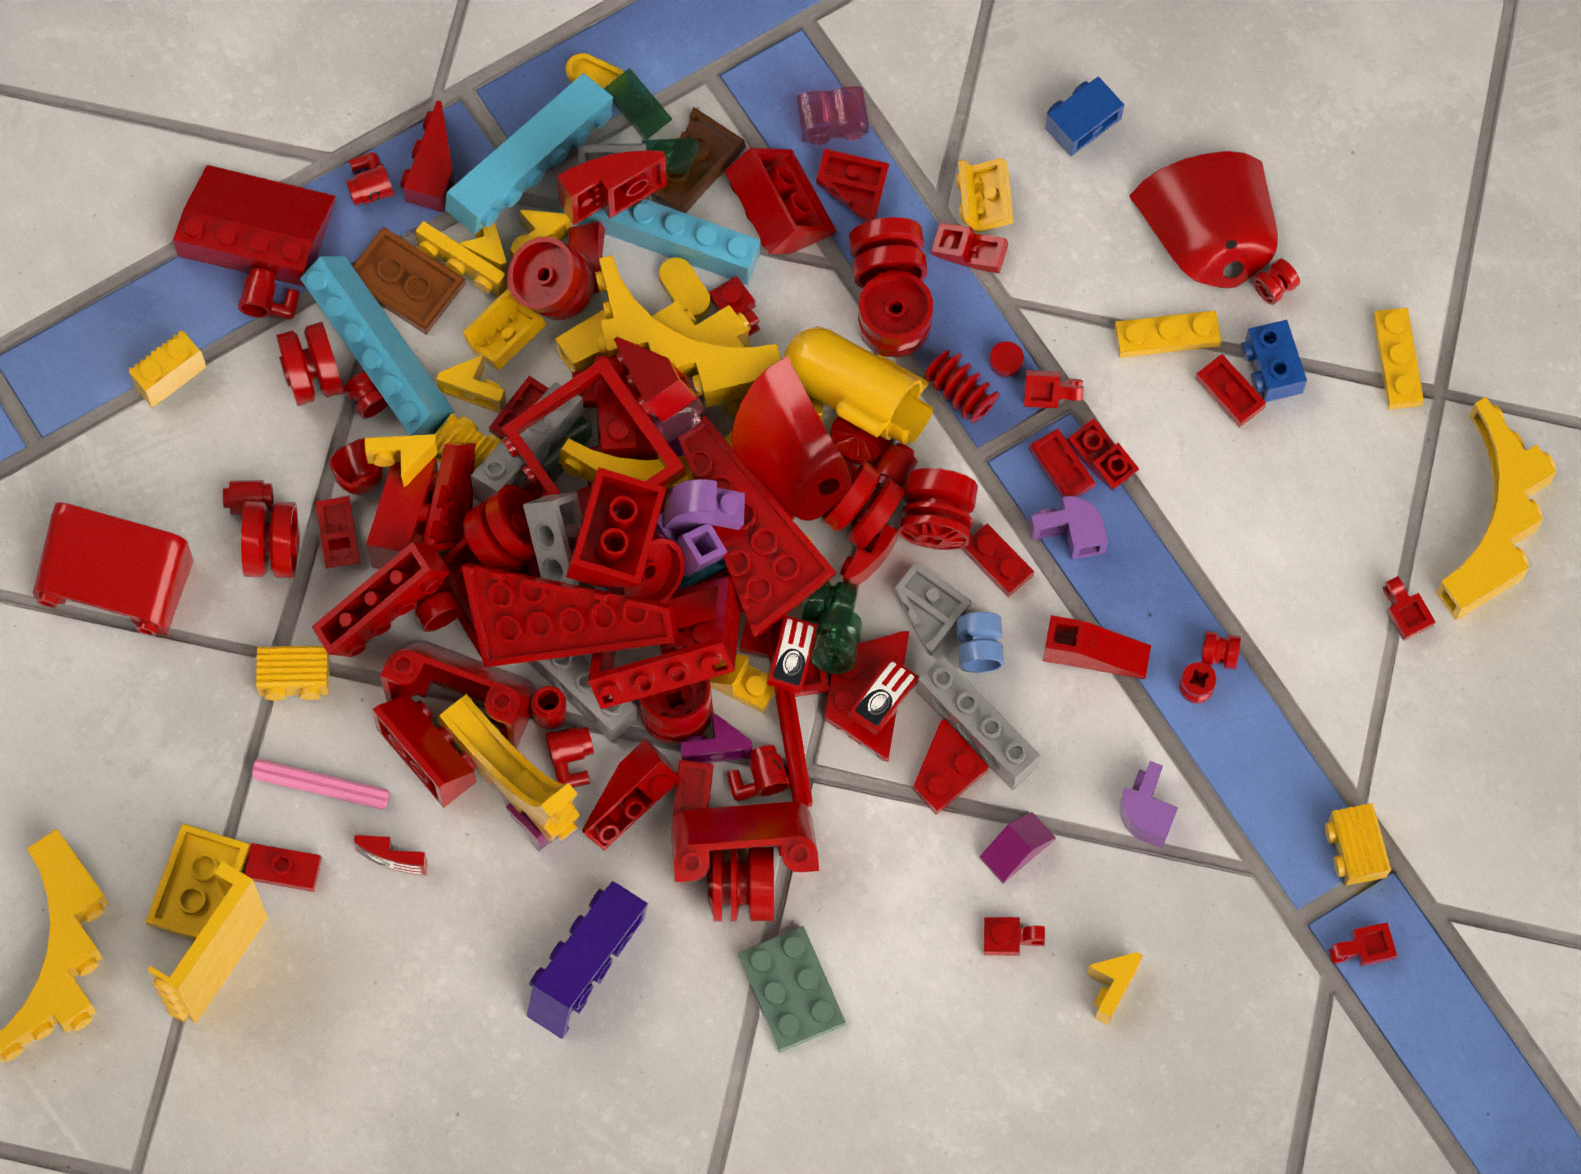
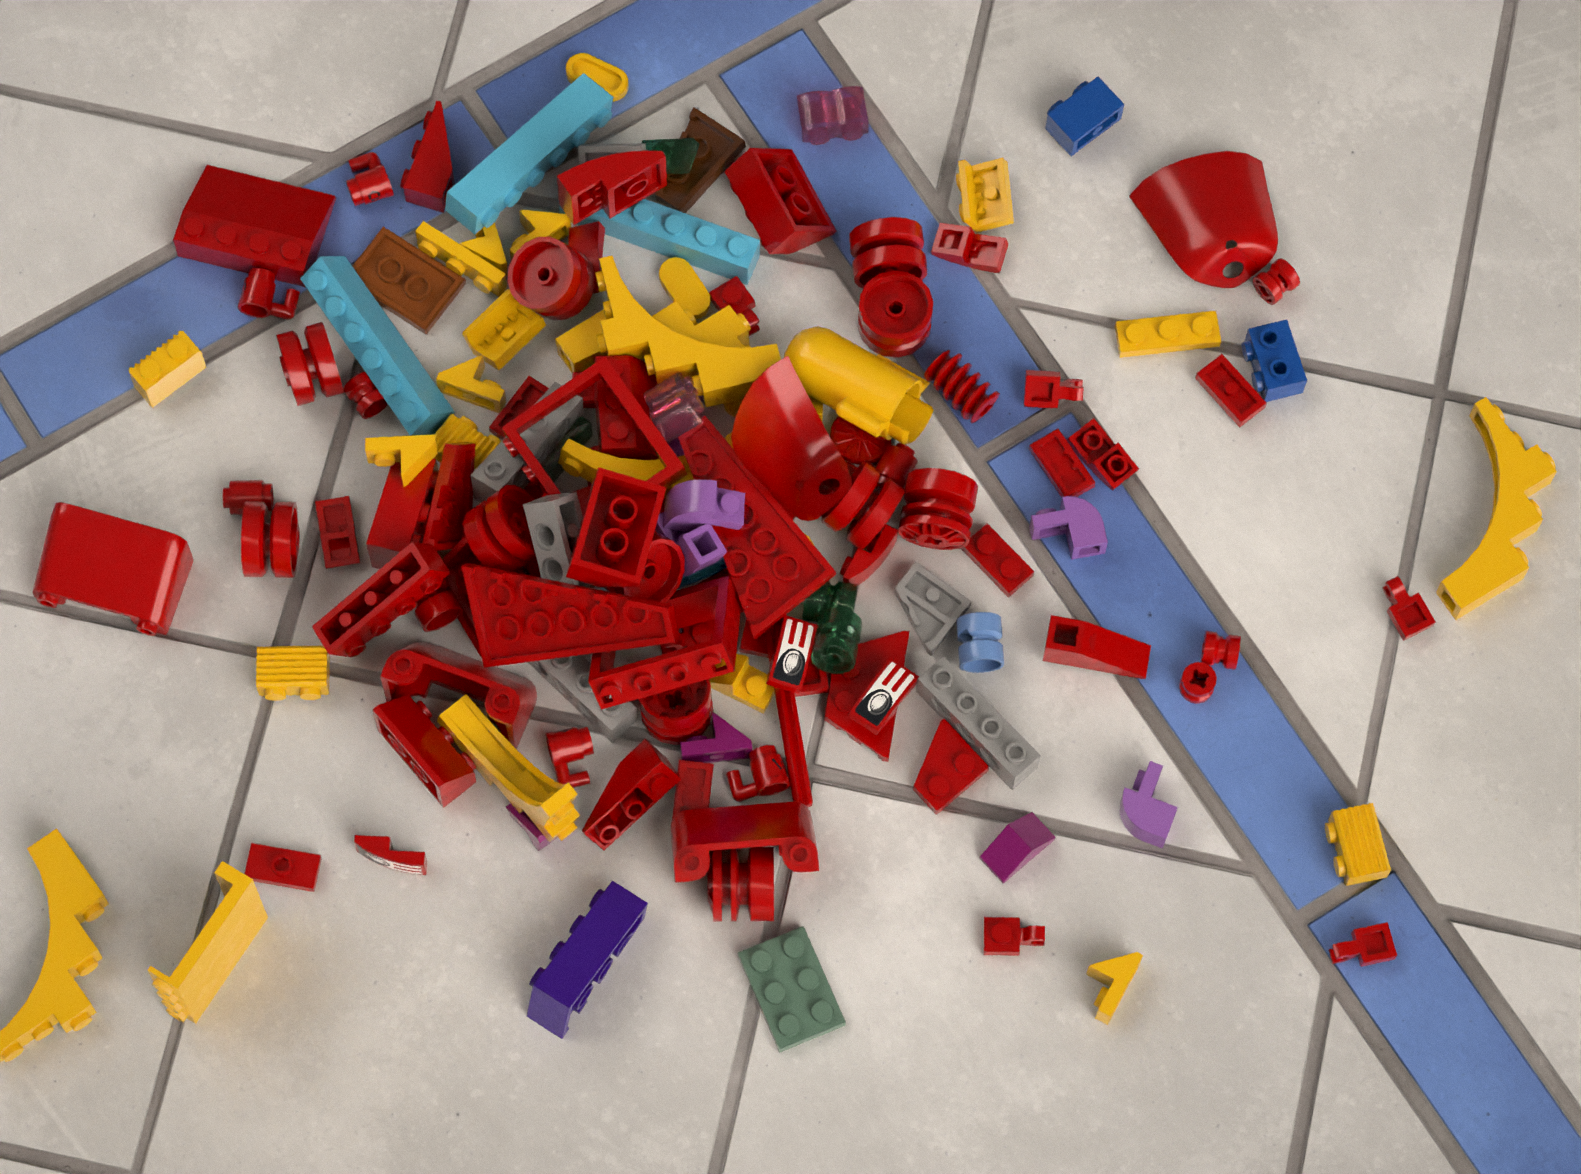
yellow plate [145,823,250,940] -> none
bright pink axle [252,759,390,809] -> none
red hair [329,438,384,495] -> none
red brick [531,686,567,730] -> none
clear green plate [604,68,672,142] -> none
red slope [614,337,697,423] -> none
red wing [816,149,889,222] -> none
red tile [989,341,1024,377] -> none
yellow plate [1373,308,1424,410] -> none

